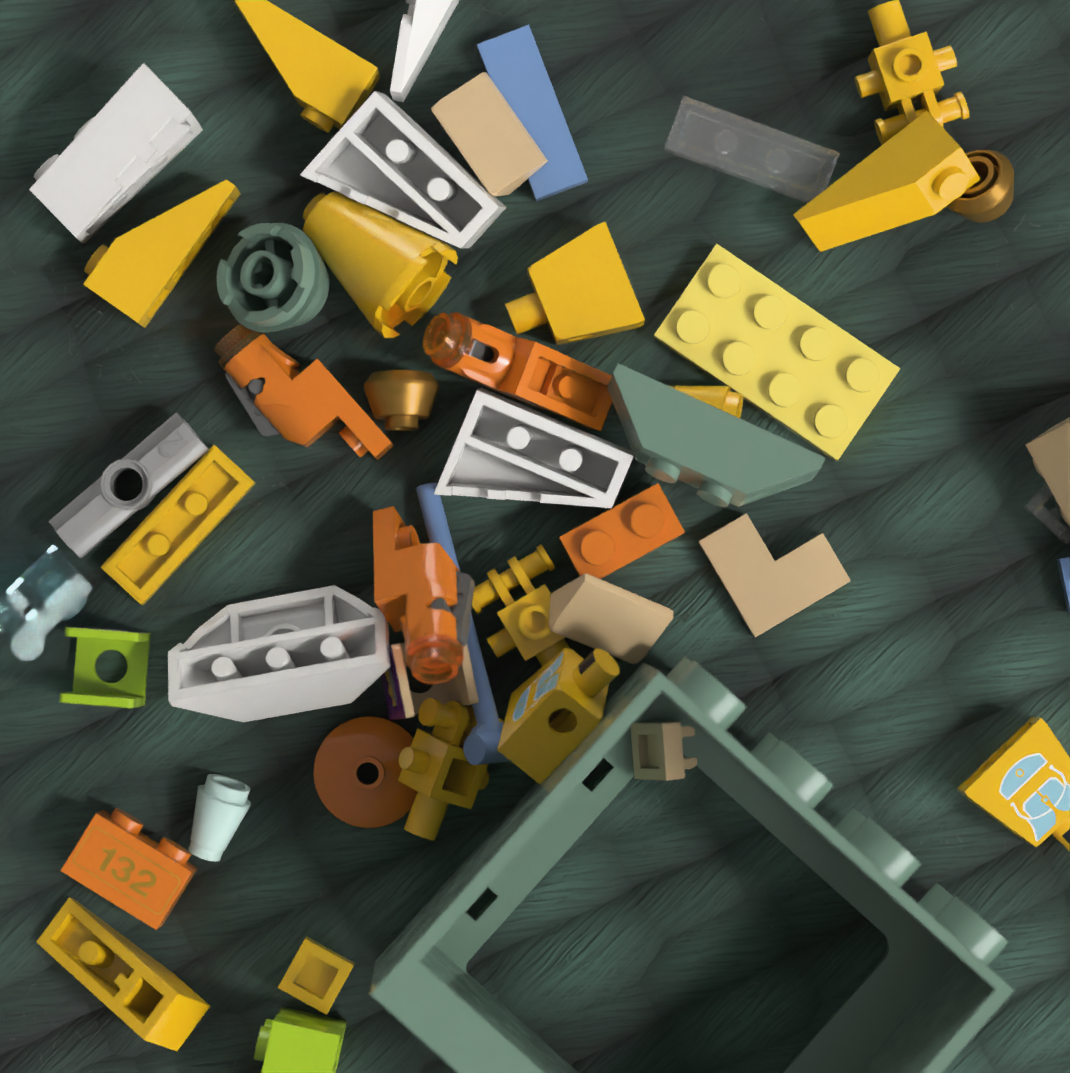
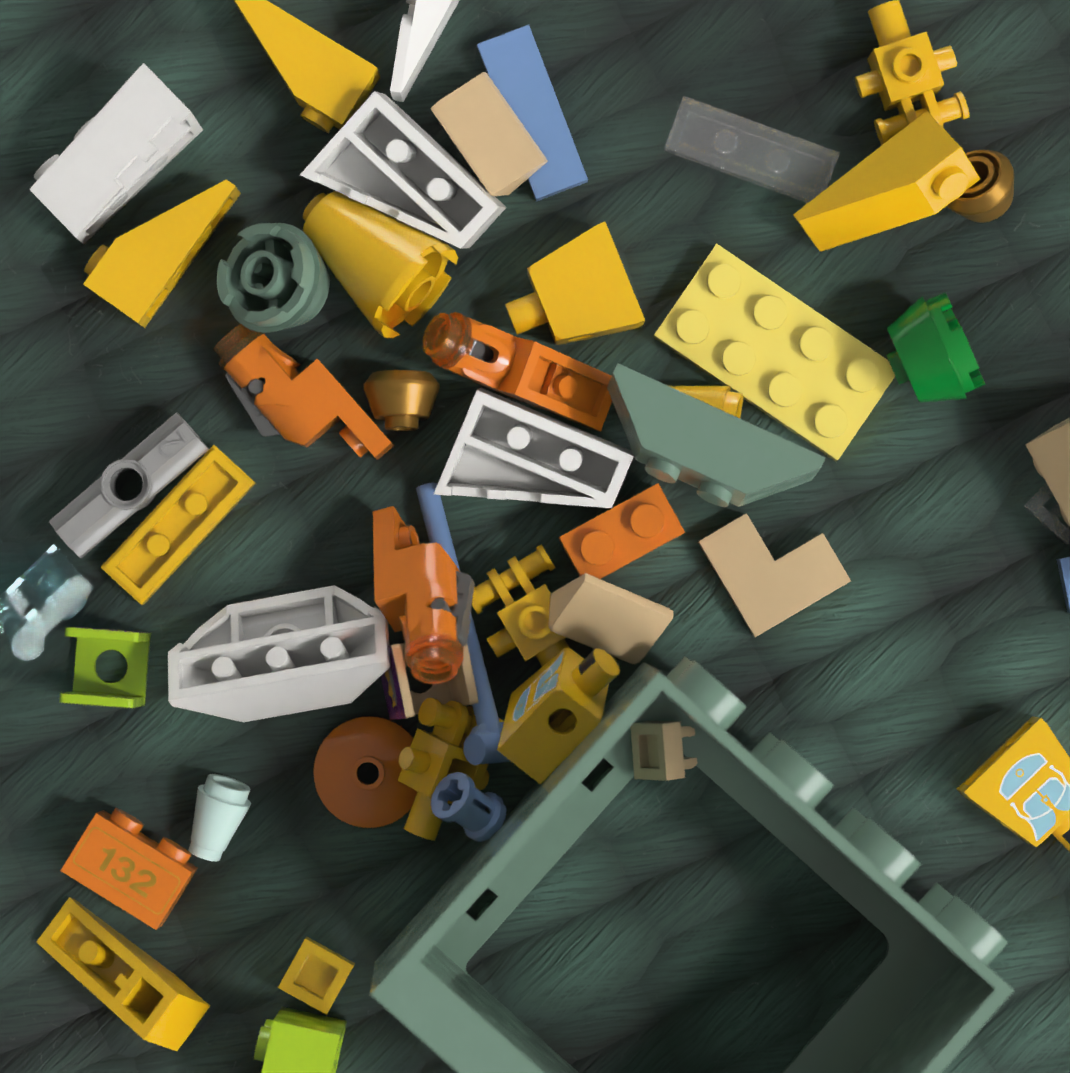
none -> medium blue bush [431,772,506,842]
none -> green cone [886,292,986,403]

